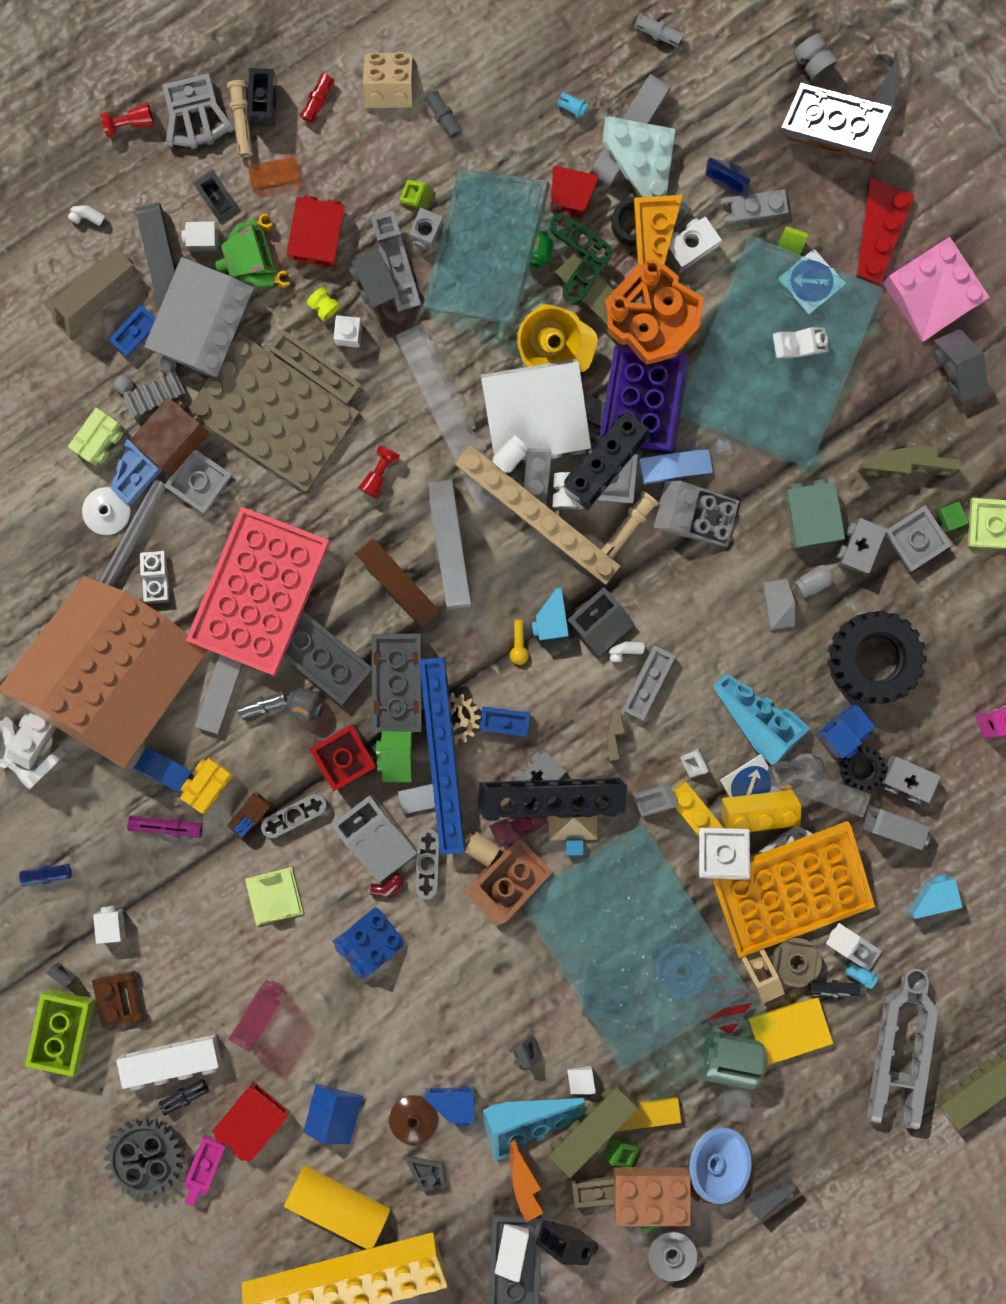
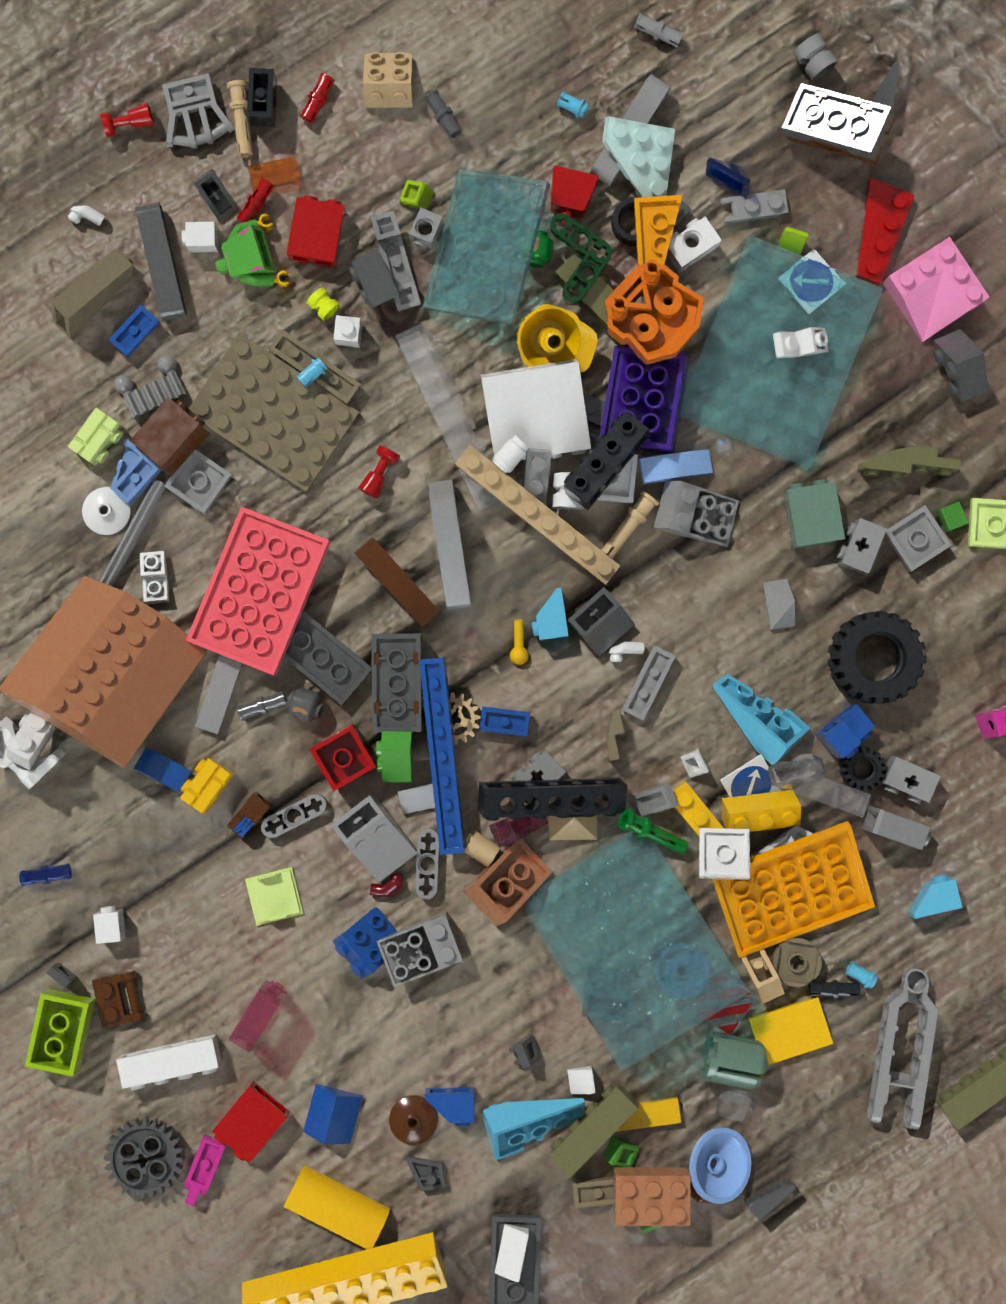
magenta pin [127,816,203,838] -> none
light grey slope [144,257,254,377] -> none
black pin [158,1079,209,1116] -> none
orange slope [509,1139,543,1222] -> none
black torso [536,1220,598,1265] -> none
dark azure piece [566,840,583,855] -> none
light grey dish [648,1231,697,1281] -> none
light grey piece [794,565,834,599] -> none
white slope [826,923,882,971] -> none
none -> red pin [237,177,275,223]
none -> medium azure pin [296,358,328,388]
none -> light grey slope [377,911,464,987]
none -> green pin [618,809,688,855]

